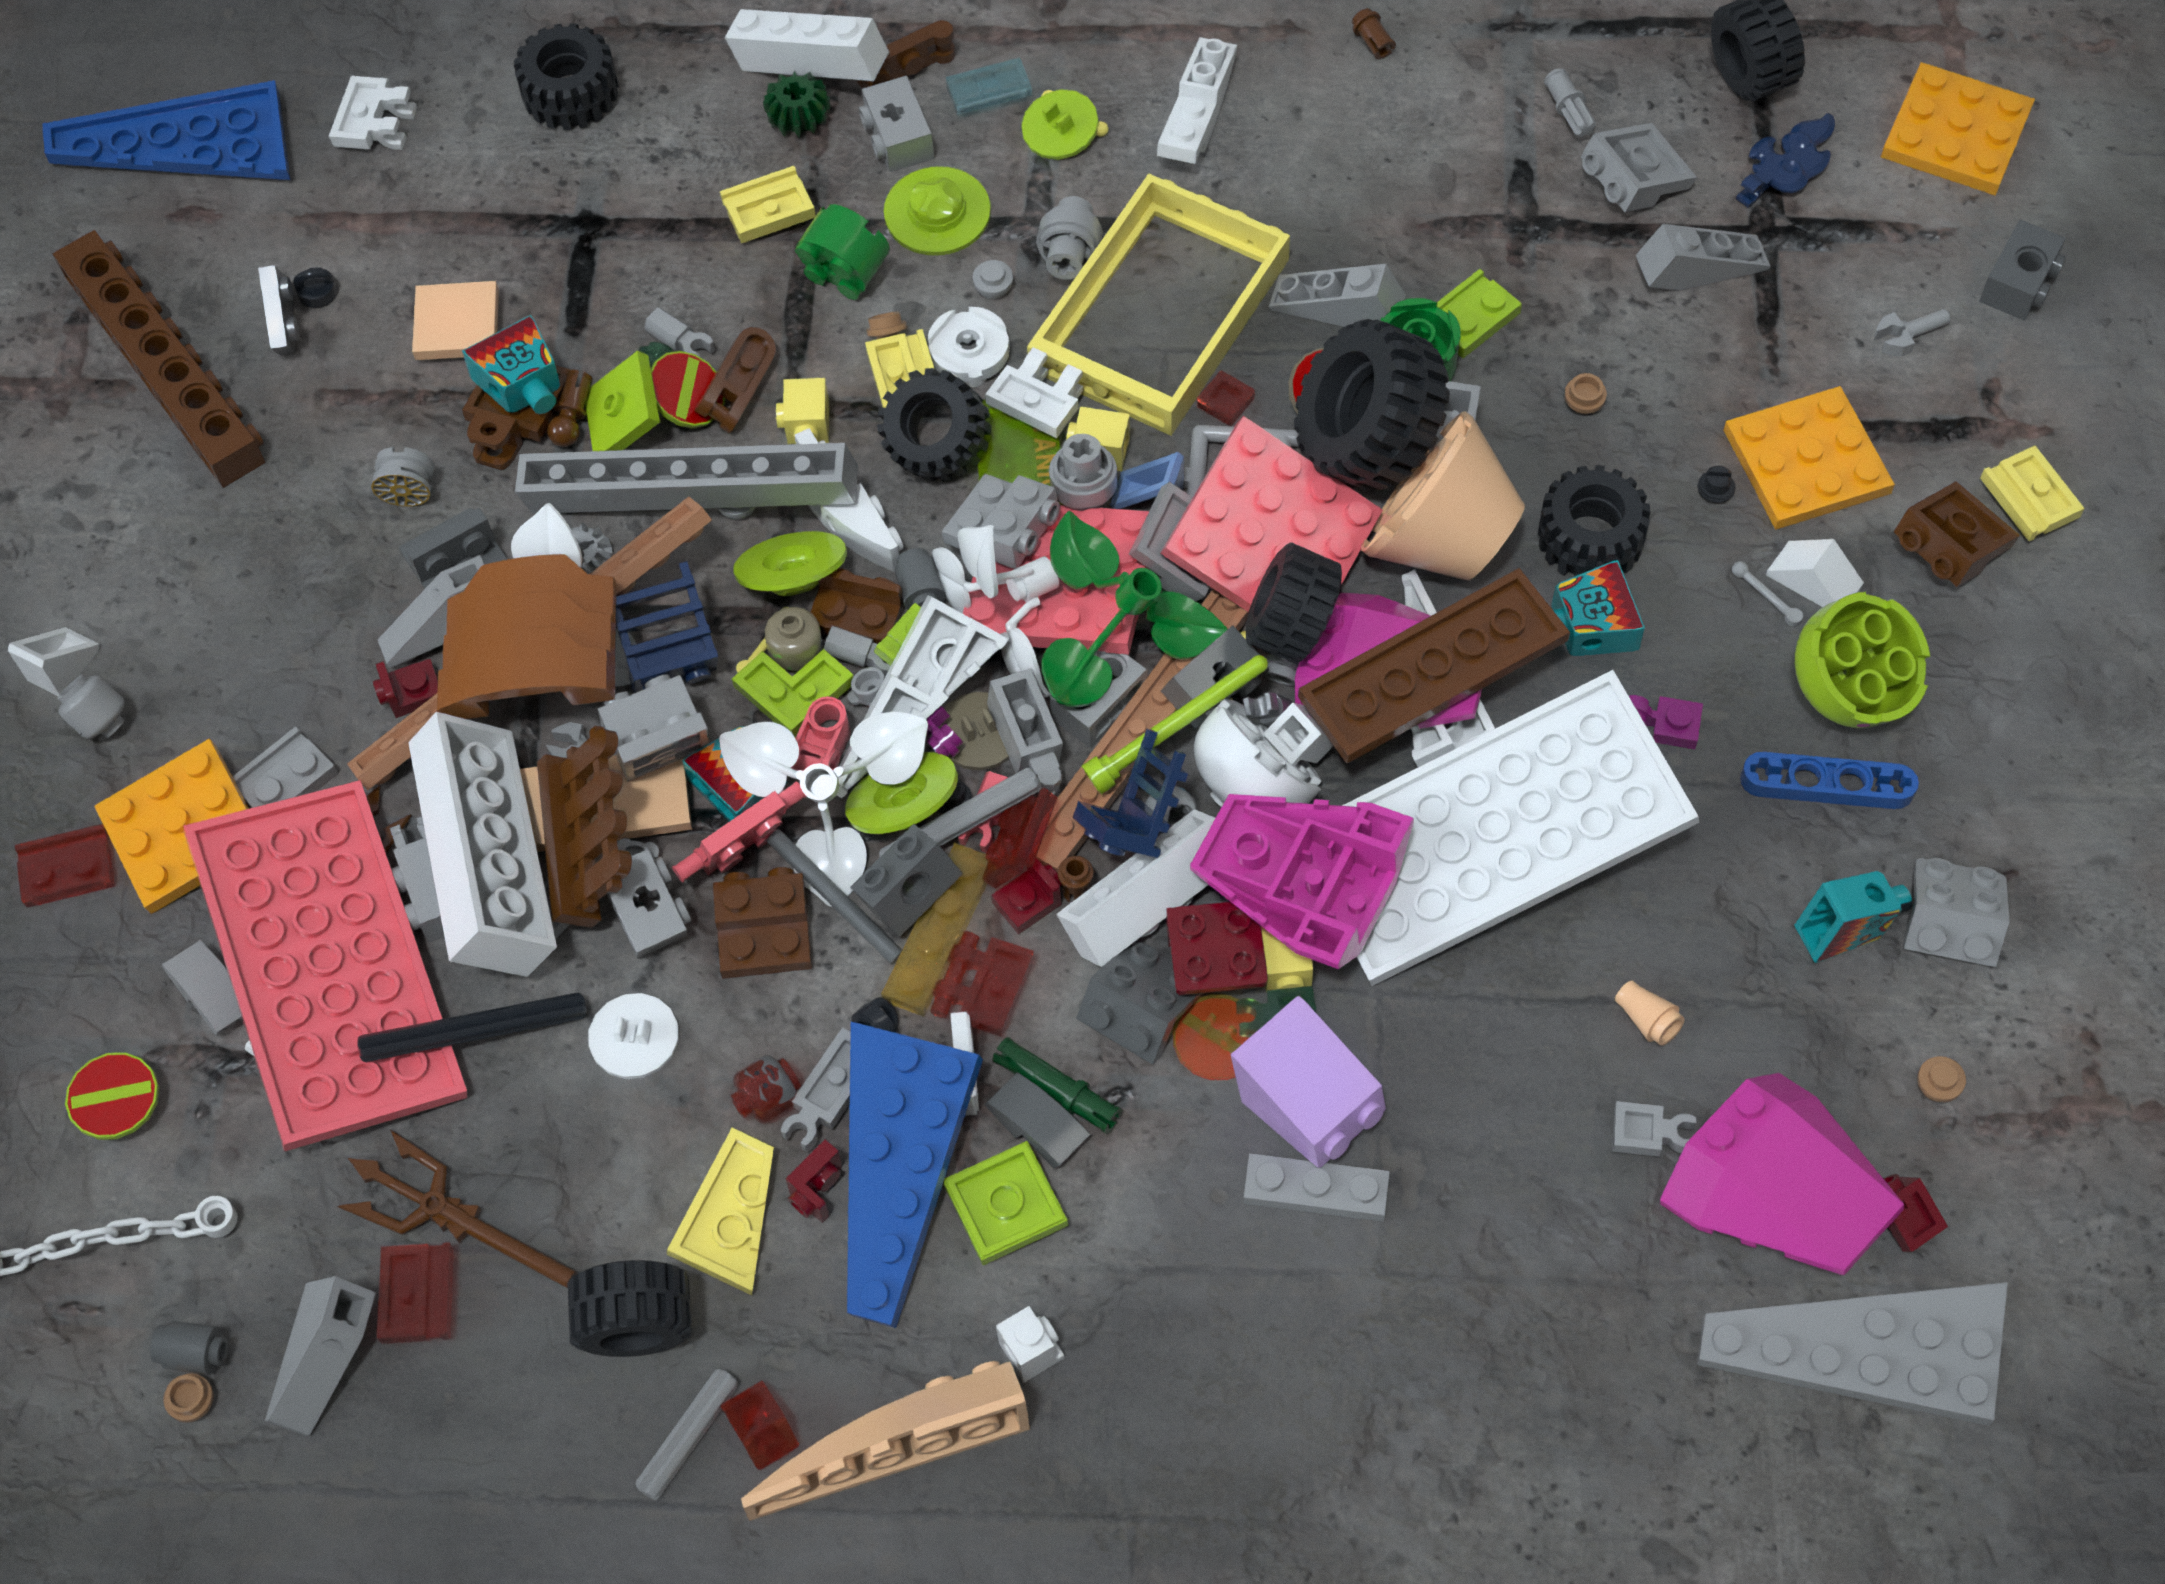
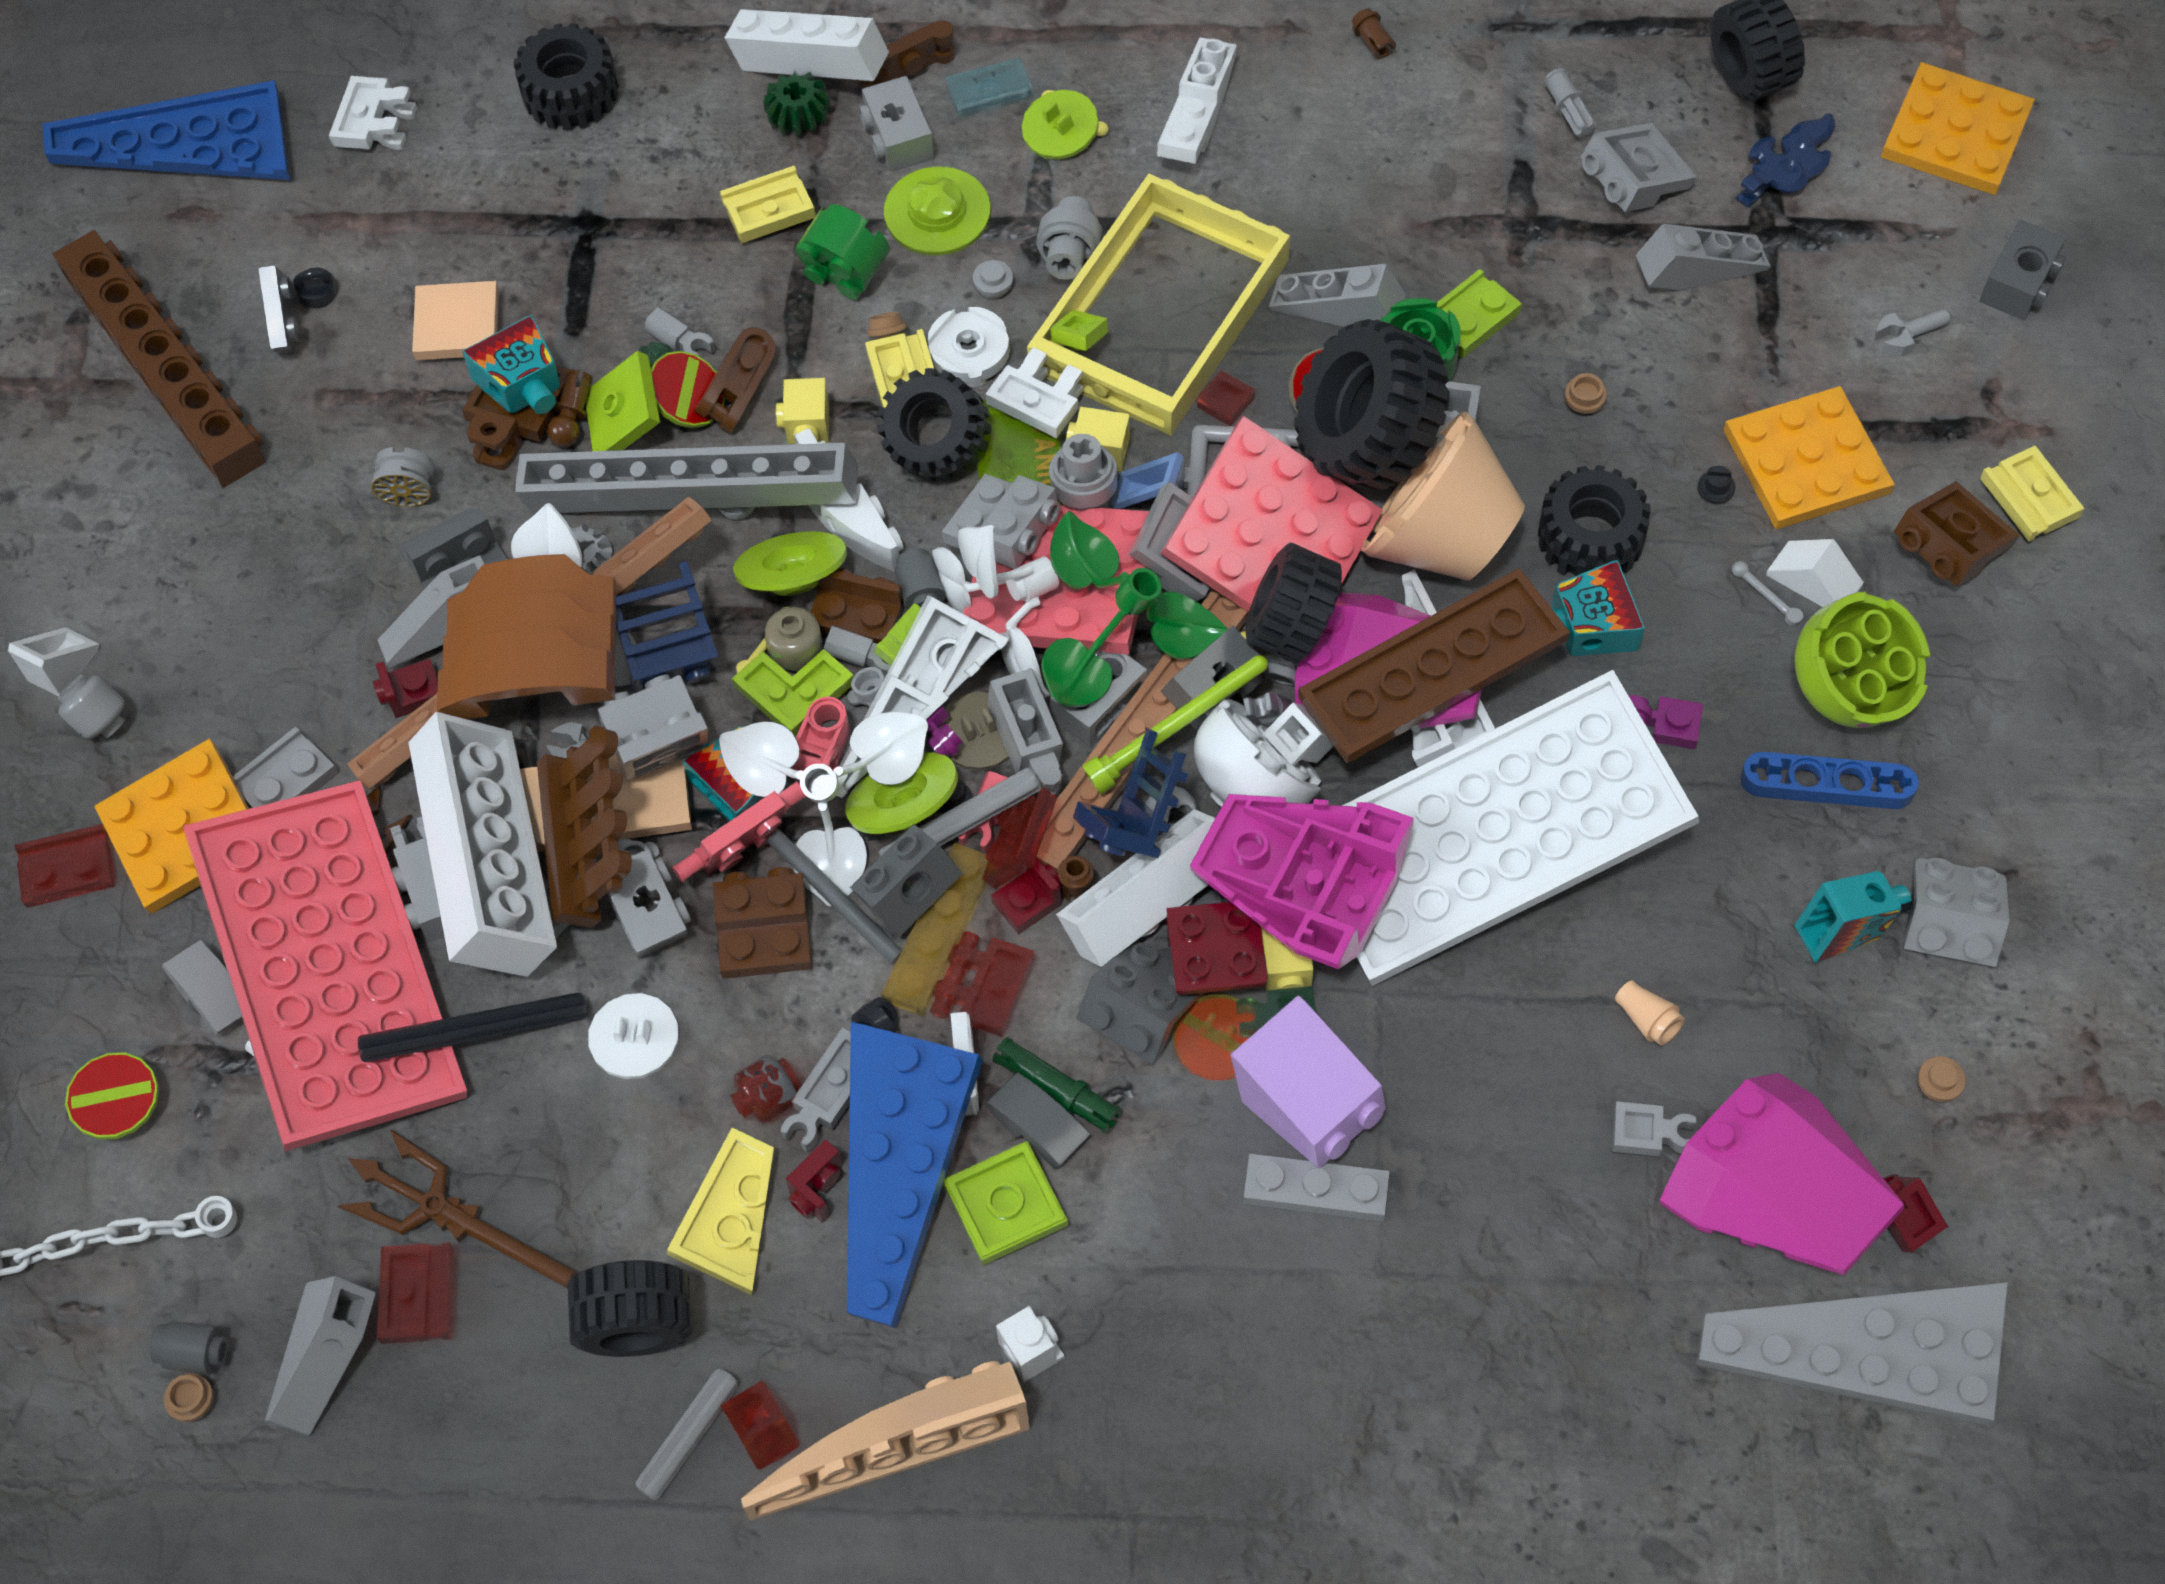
none -> lime plate [1051,310,1108,351]

